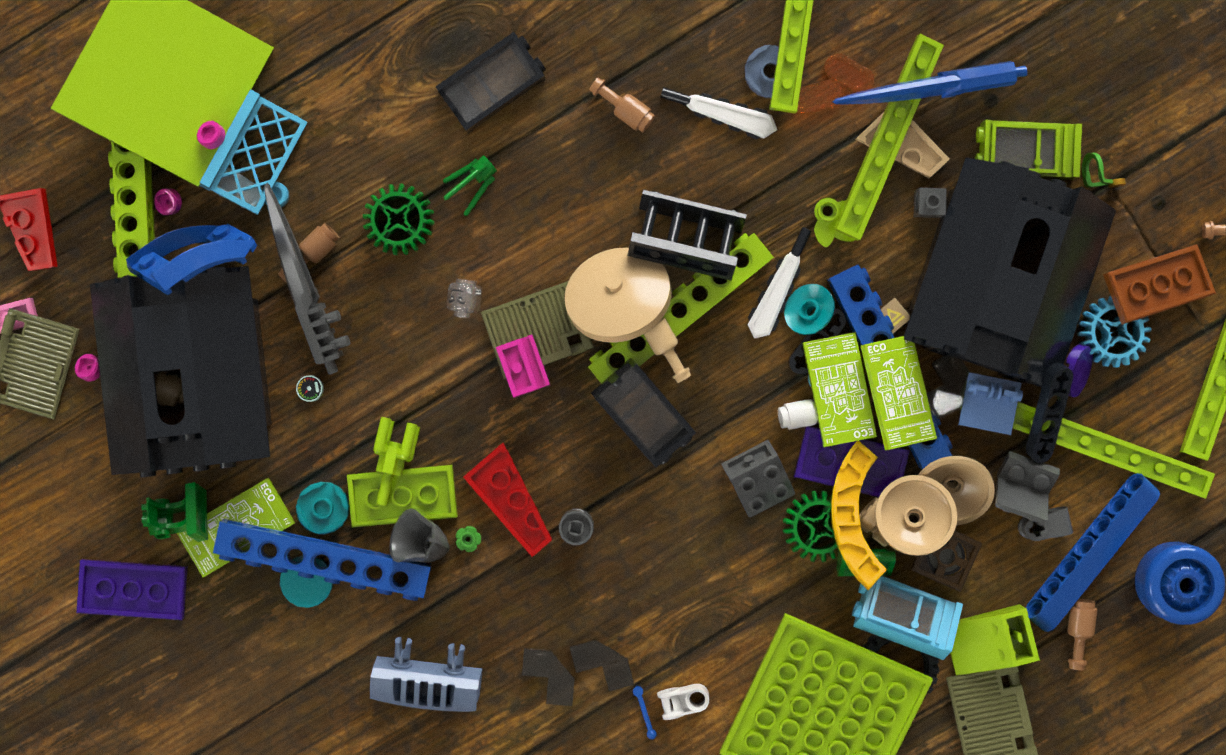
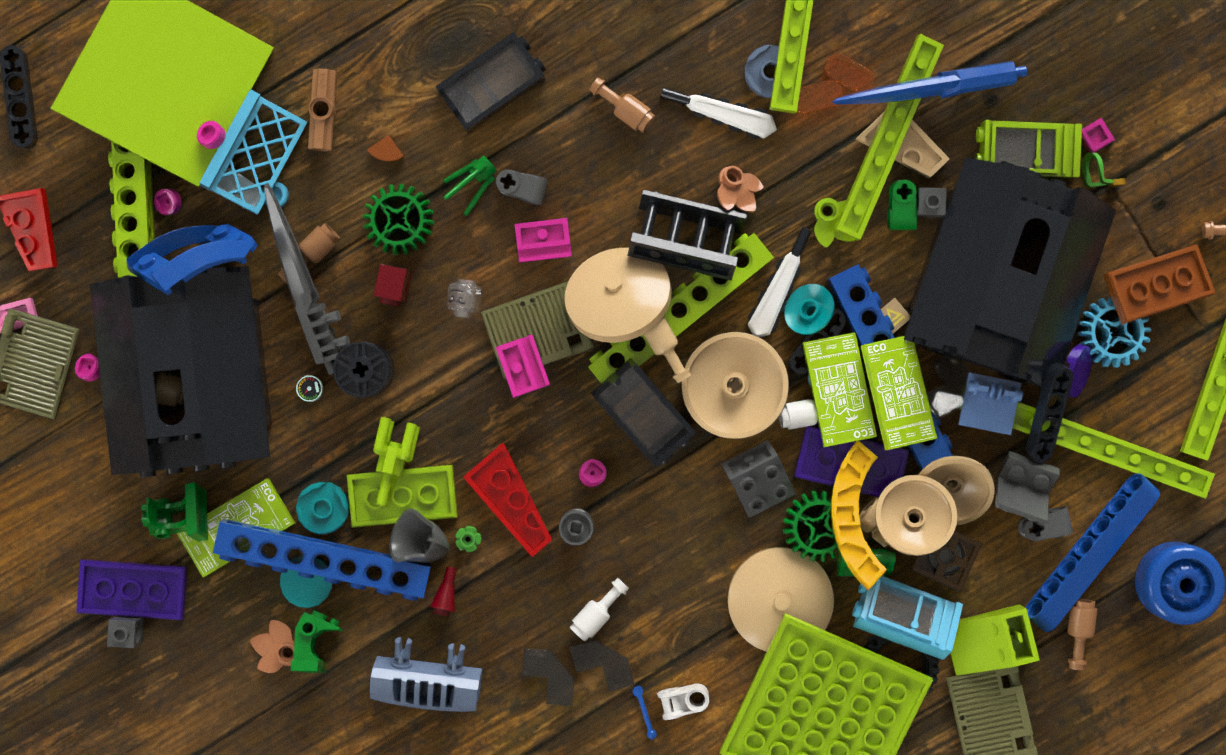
none -> black beam [0,45,38,149]
none -> dark grey brick [107,616,144,648]
none -> nougat plate [250,620,295,673]
none -> green tile [291,610,343,673]
none -> medium nougat piece [308,68,337,152]
none -> black wheel [333,341,395,398]
none -> dark orange tile [367,135,405,162]
none -> dark red brick [374,264,413,307]
none -> dark red cone [430,566,457,617]
none -> dark grey piece [496,170,549,206]
none -> dark pink plate [515,218,572,263]
none -> white piece [570,578,629,641]
none -> dark pink tile [579,459,607,487]
none -> tan dish [682,332,789,439]
none -> nougat plate [717,166,764,213]
none -> tan dish [727,547,834,652]
none -> green piece [887,179,917,230]
none -> dark pink tile [1081,118,1115,153]

